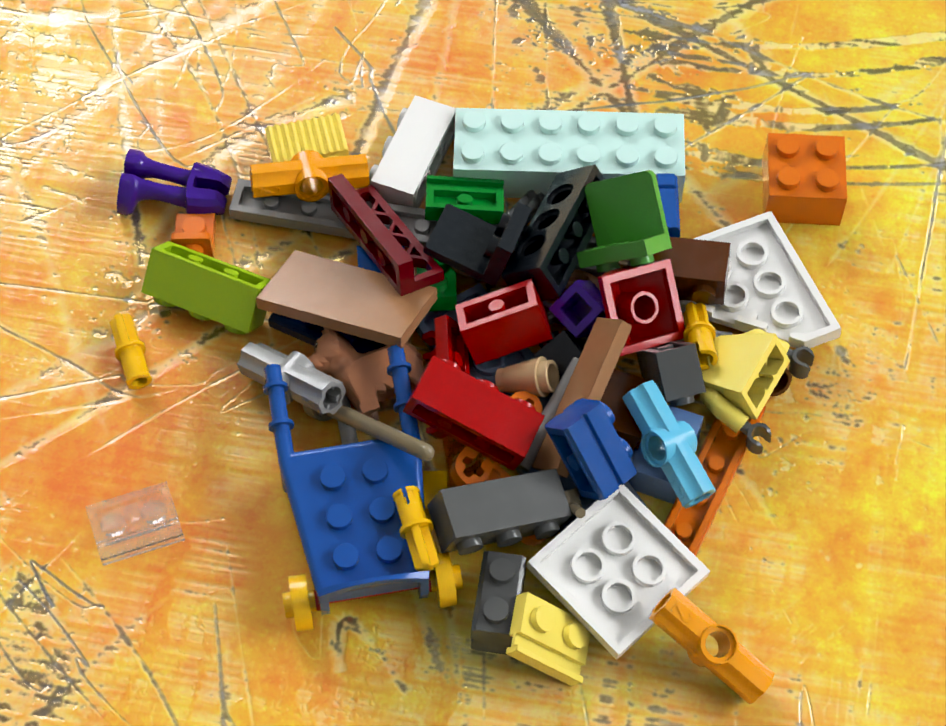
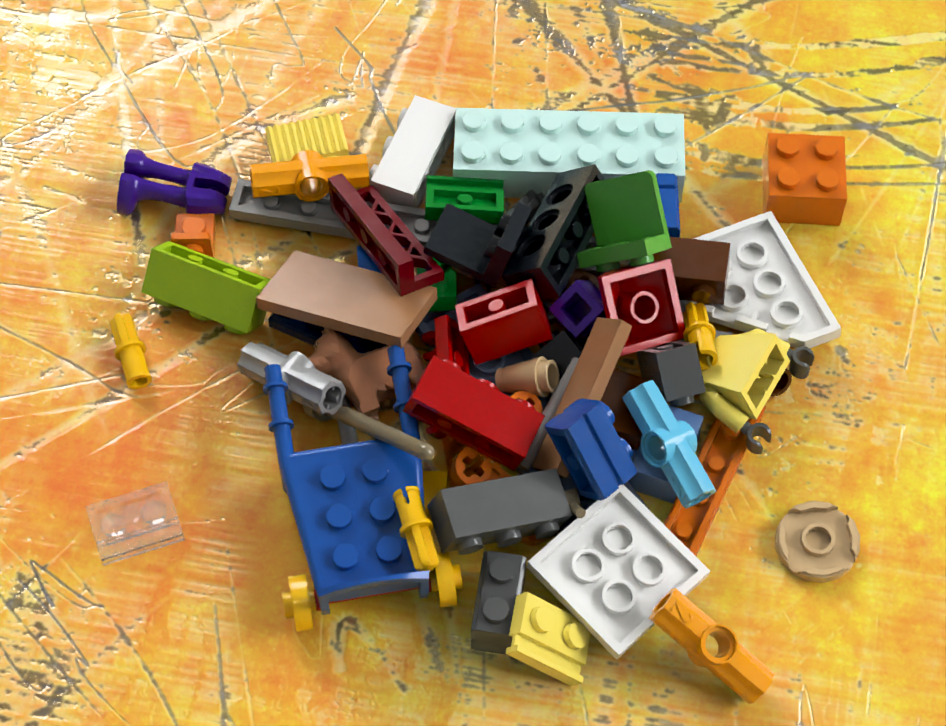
none -> tan tile [775,501,860,583]

